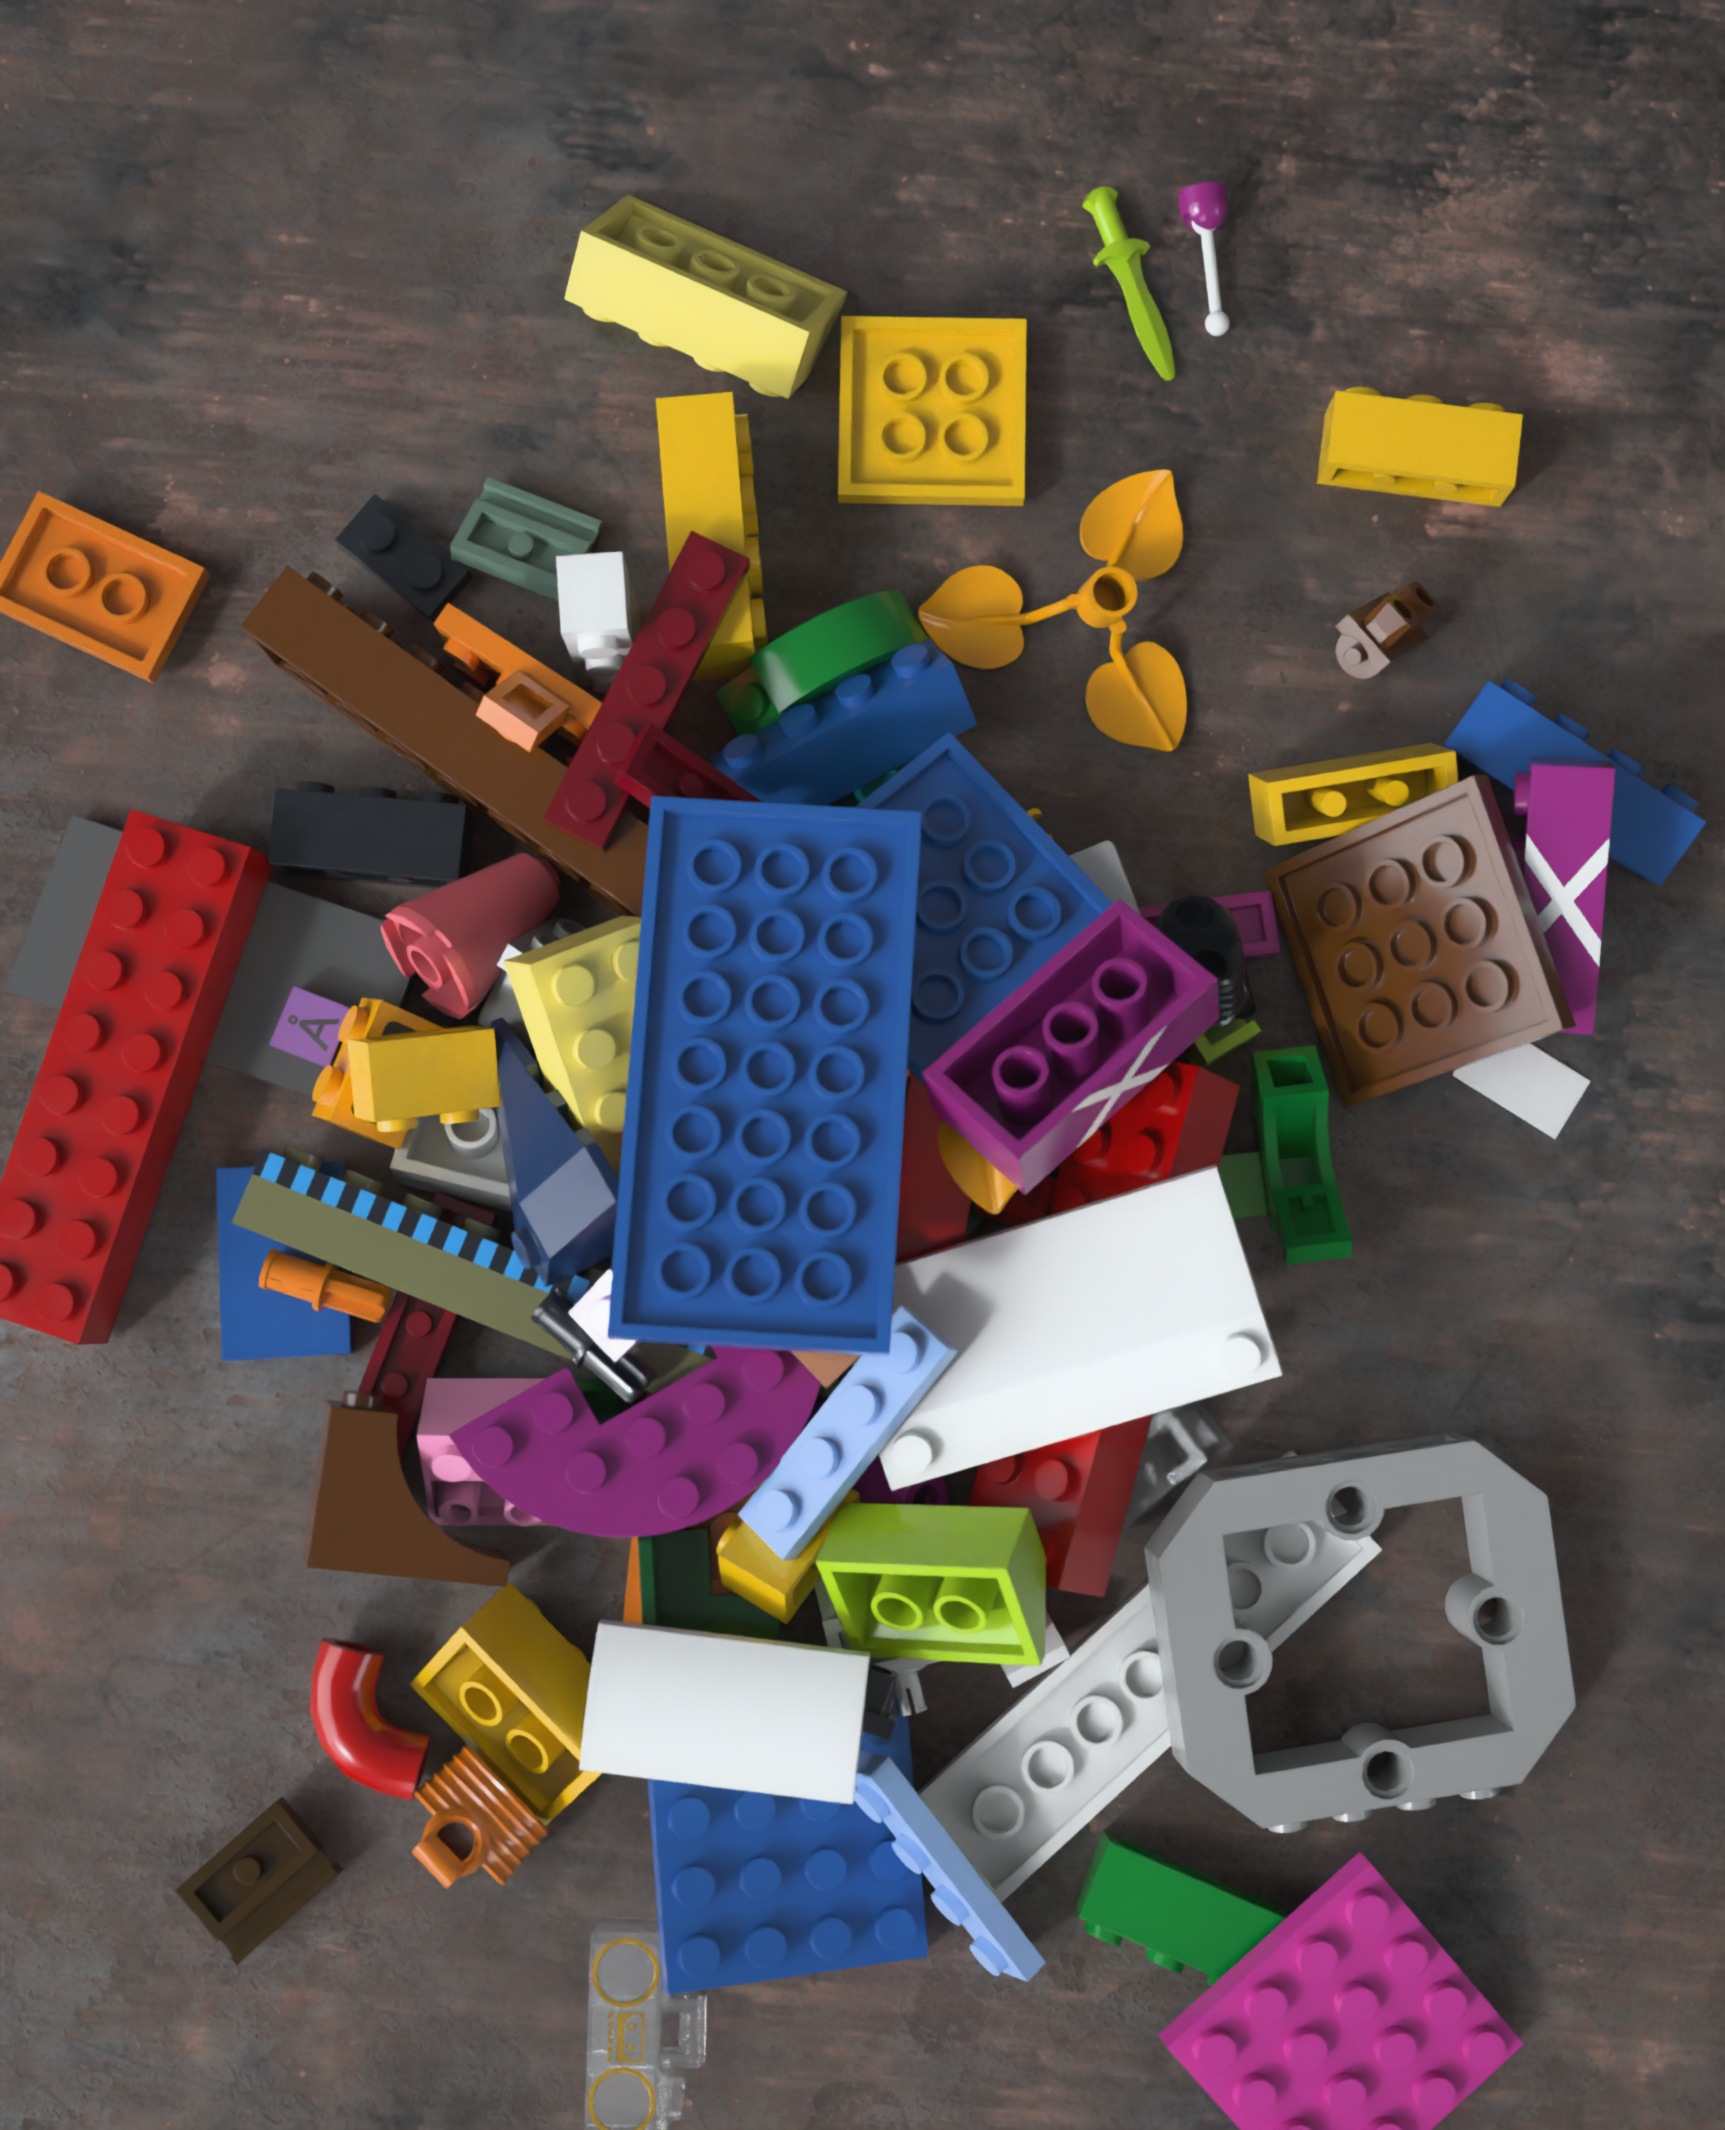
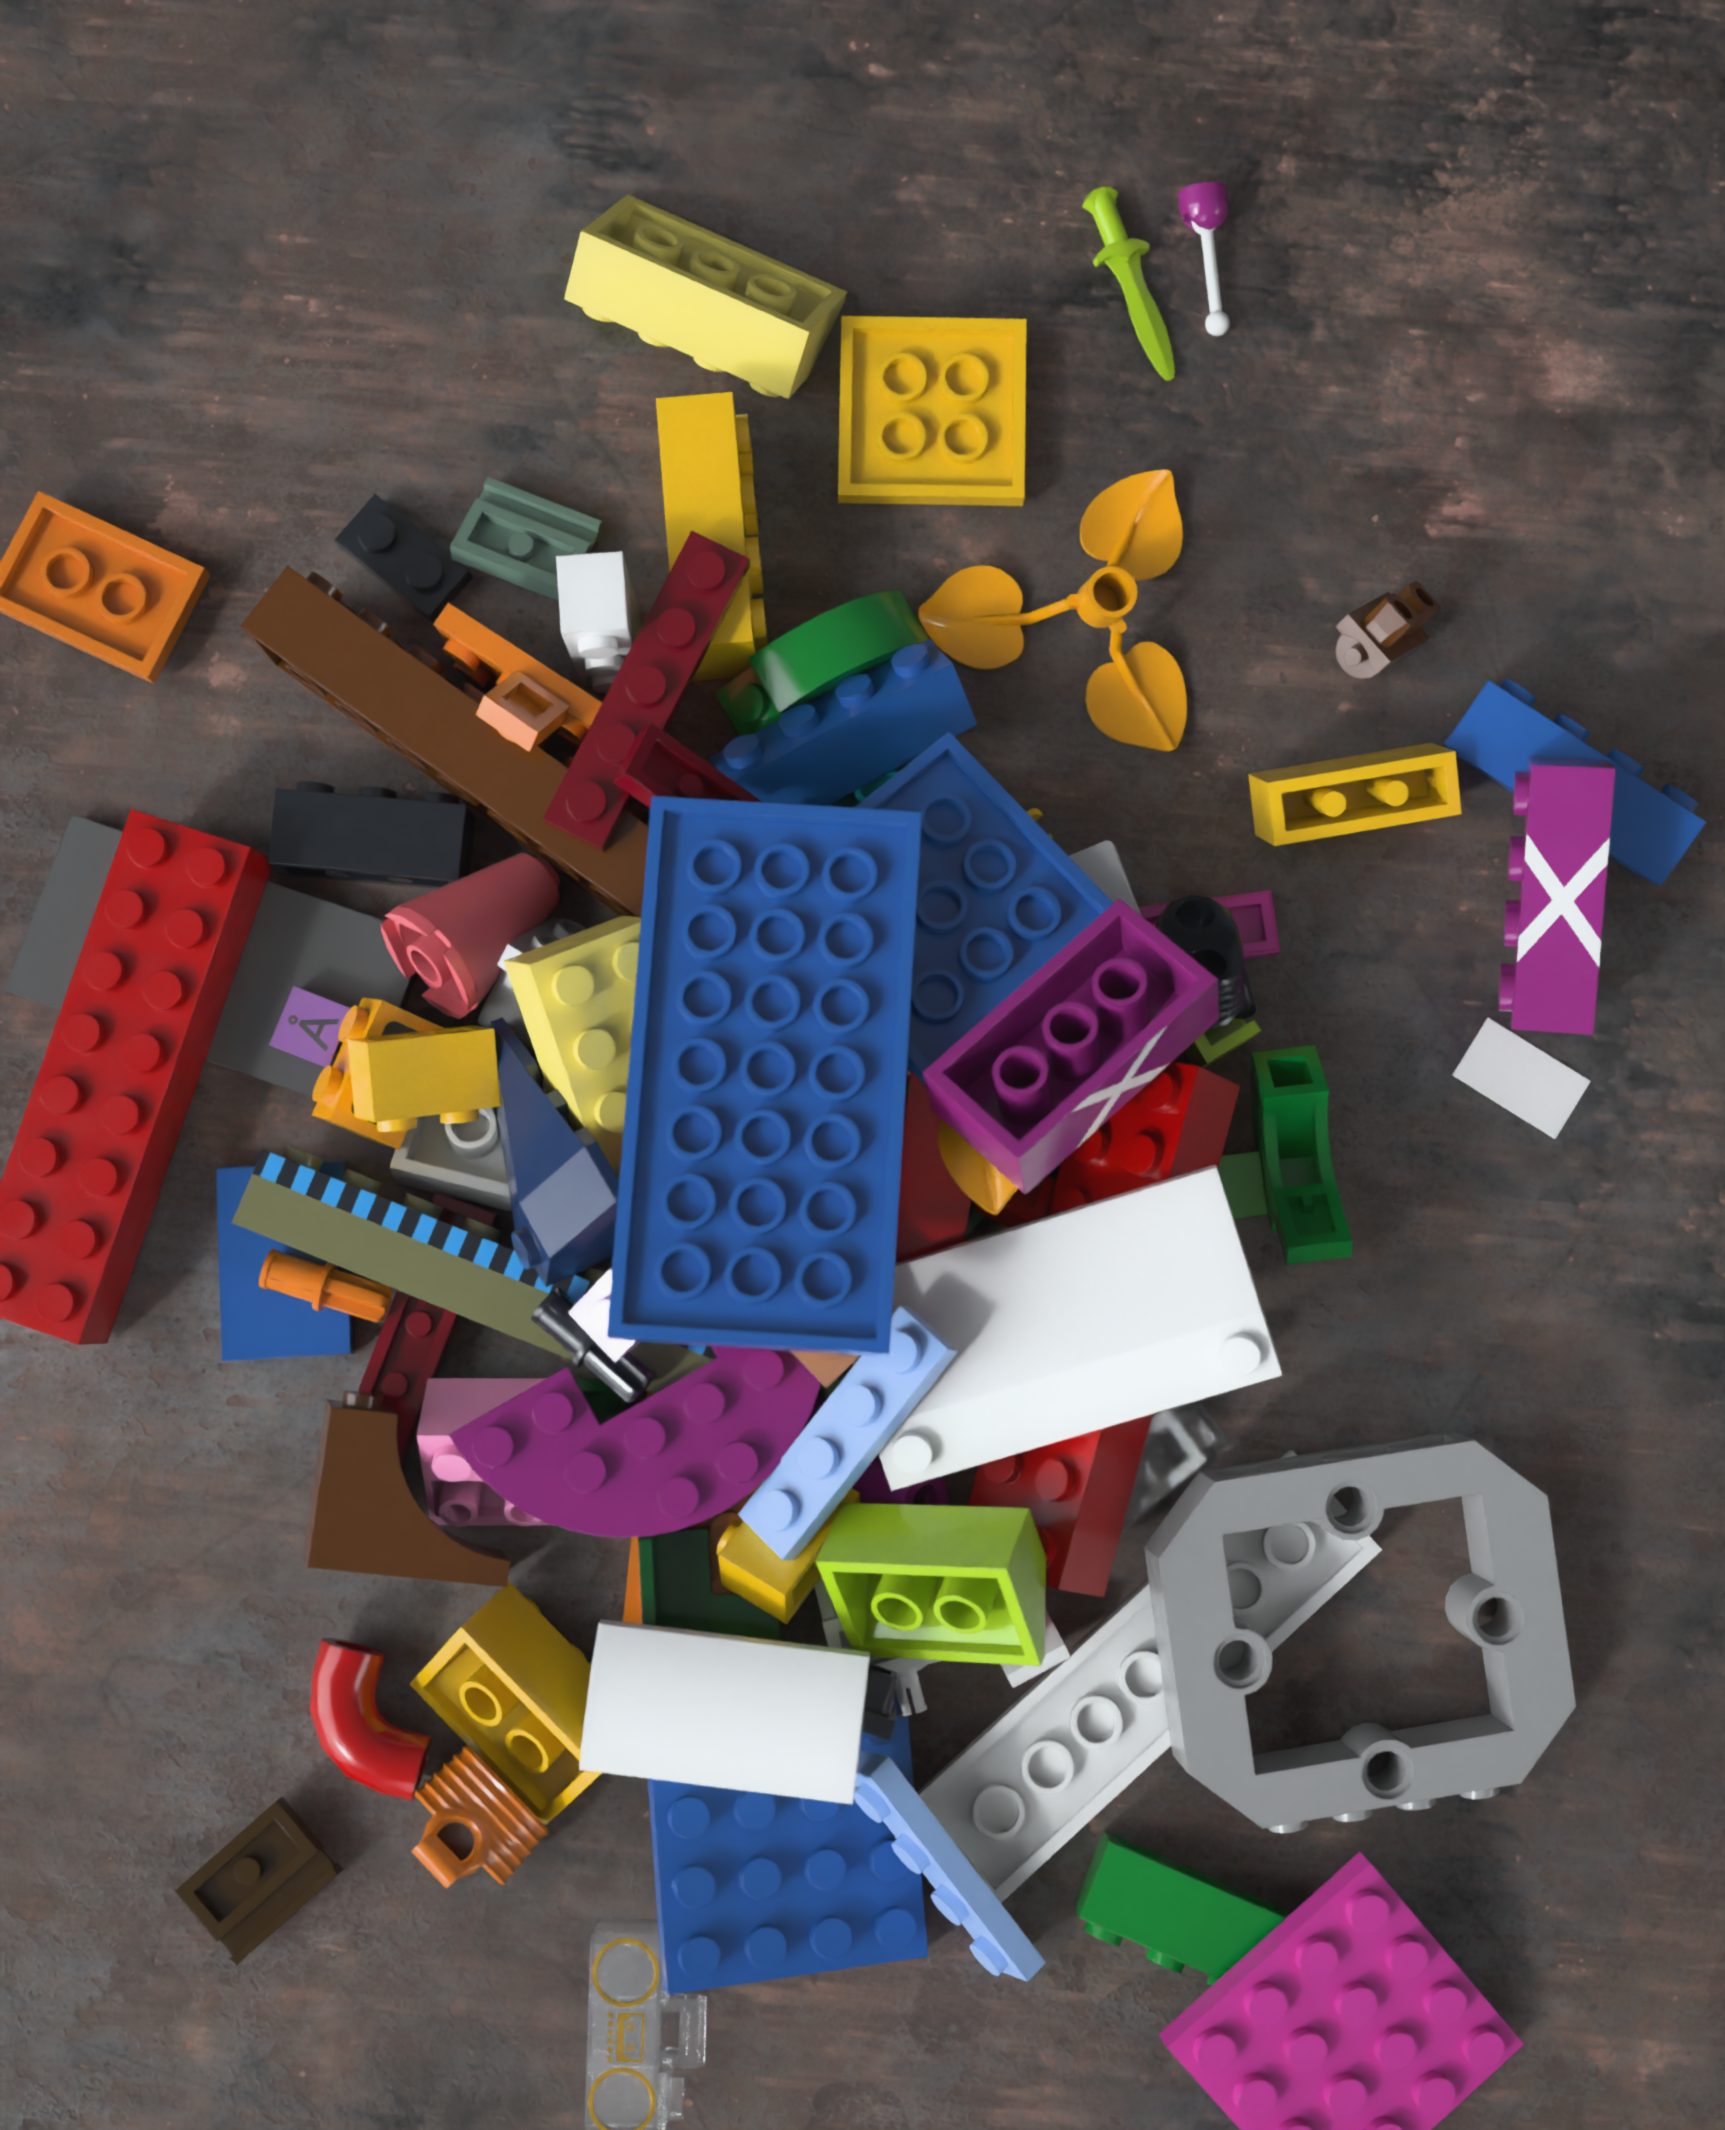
reddish brown plate [1263,774,1576,1108] -> none
yellow brick [1317,387,1523,507] -> none

